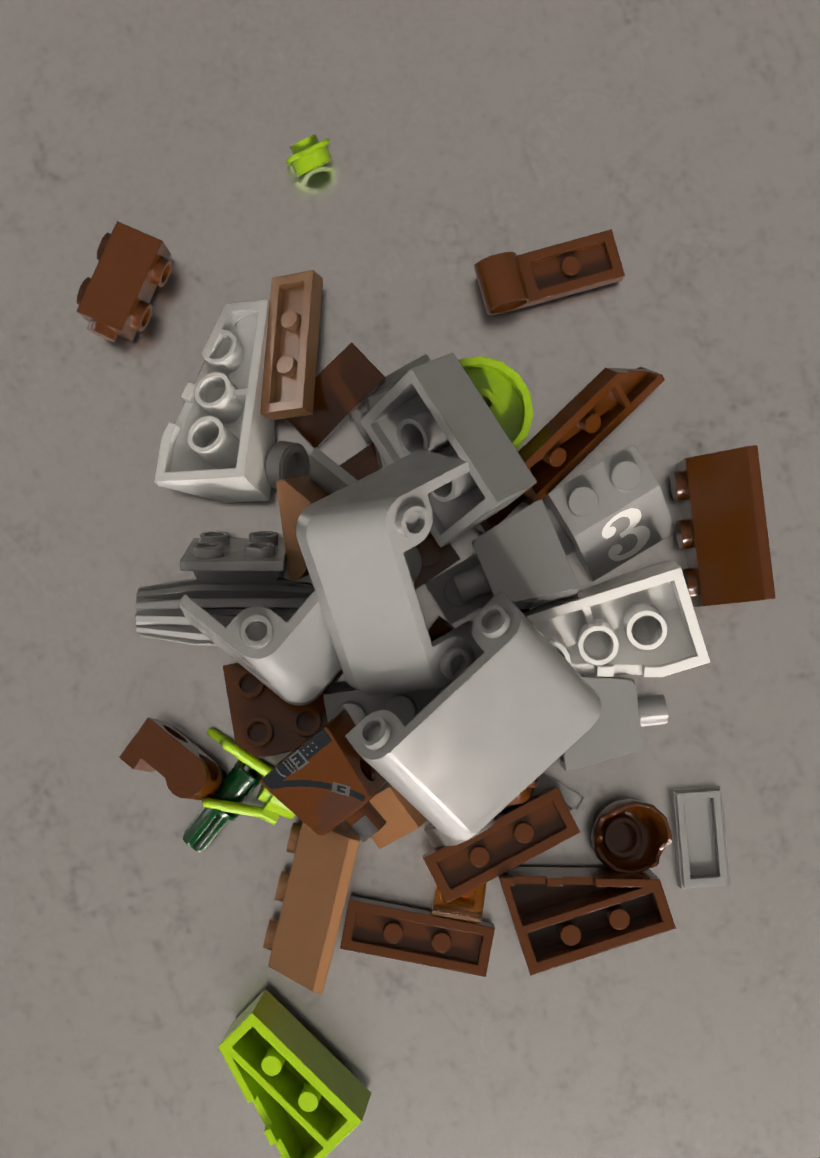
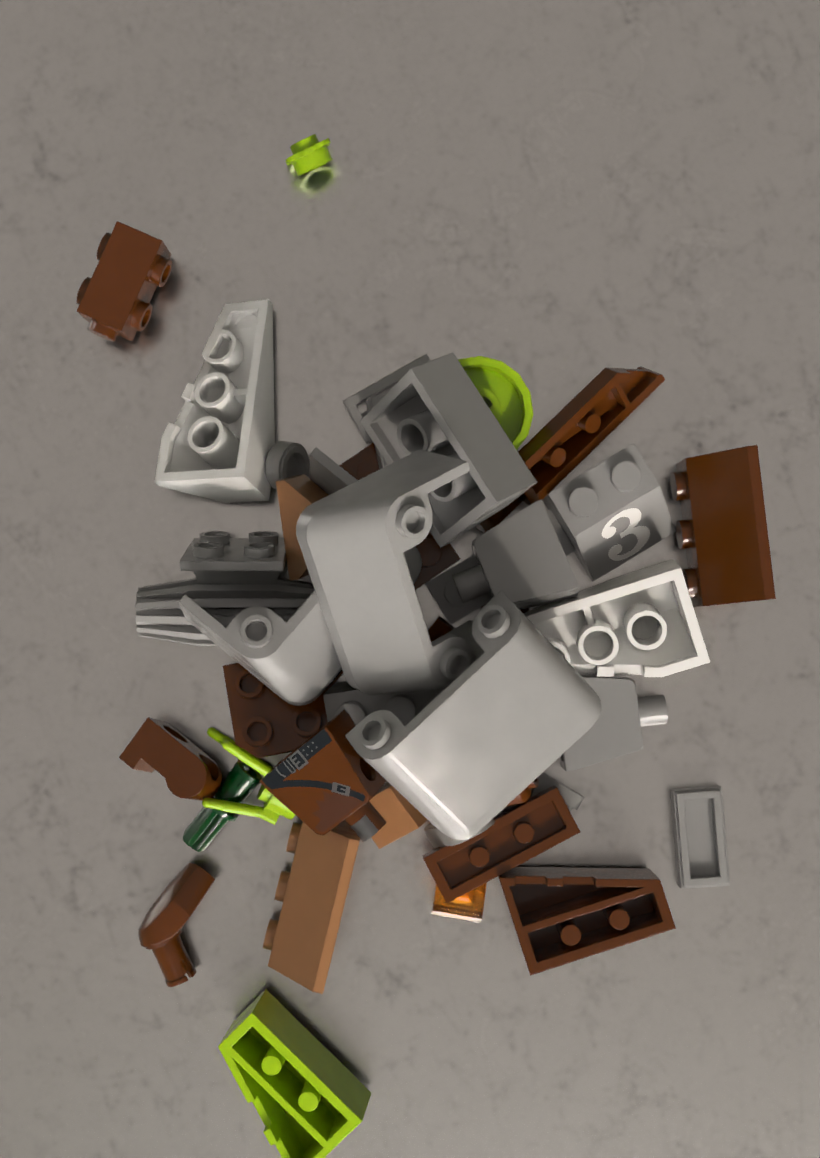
medium nougat plate [260,270,323,420] -> none
reddish brown slope [285,342,386,449] -> none
reddish brown plate [340,896,495,977] -> none
reddish brown plate [474,229,625,315] -> none
reddish brown hair [591,798,672,873] -> none
none -> reddish brown arm [138,863,215,987]

